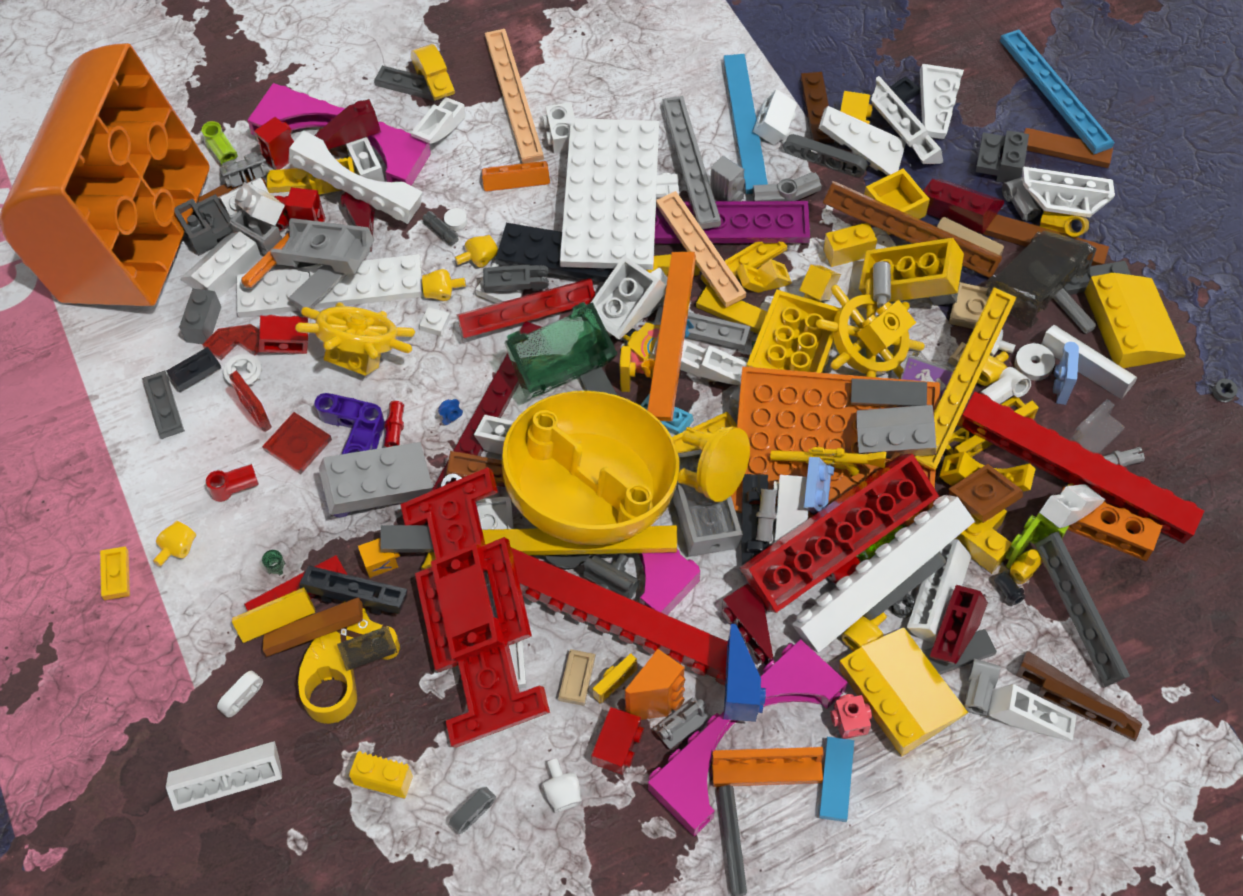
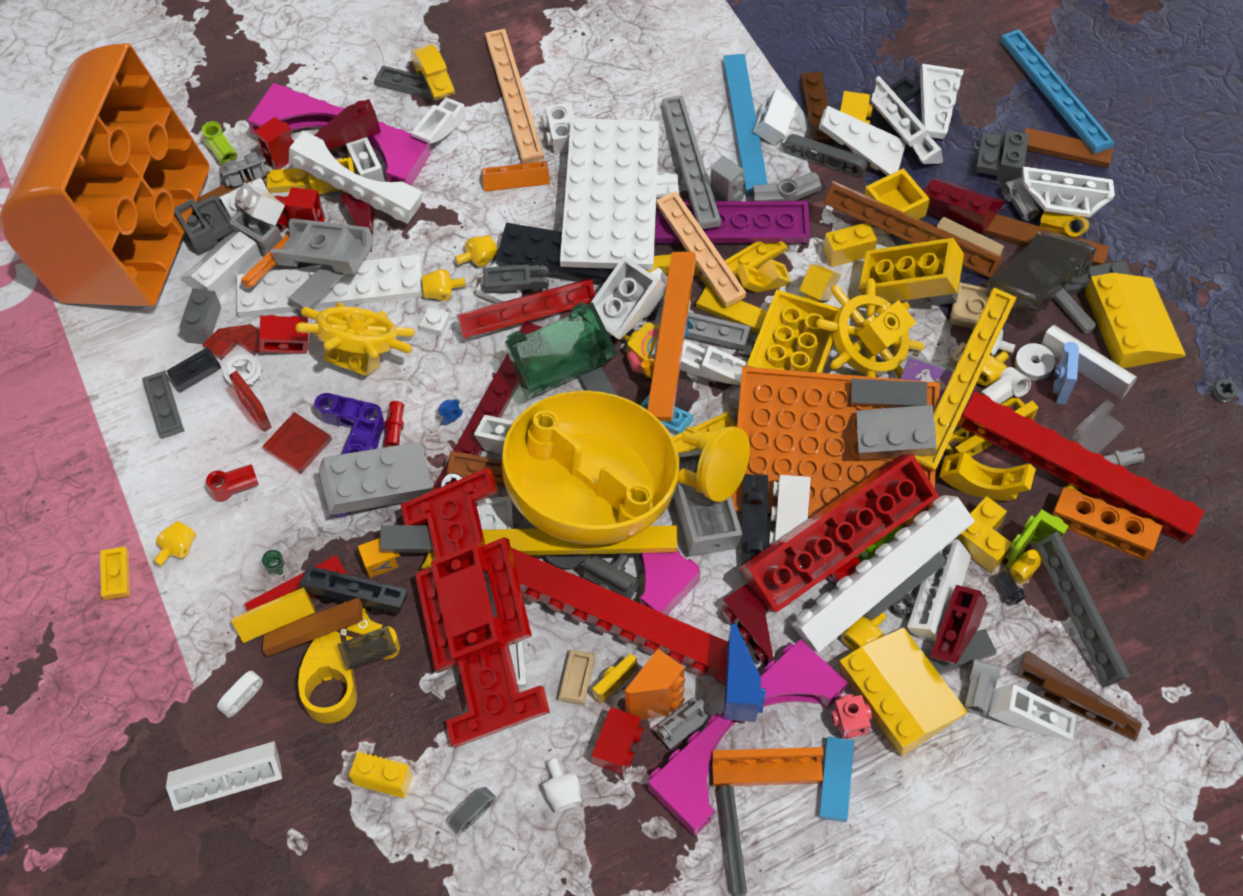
dark grey axle [422,211,459,245] -> none
white tile [444,208,467,231] -> none
yellow plate [620,346,636,392] -> none
light grey pin [756,489,777,542] -> none
yellow piece [770,447,887,476] -> none
light blue plate [804,457,834,515] -> none
light grey cylinder [873,261,891,308] -> none
dark orange plate [949,464,1023,523] -> none
white slope [1039,484,1105,528] -> none

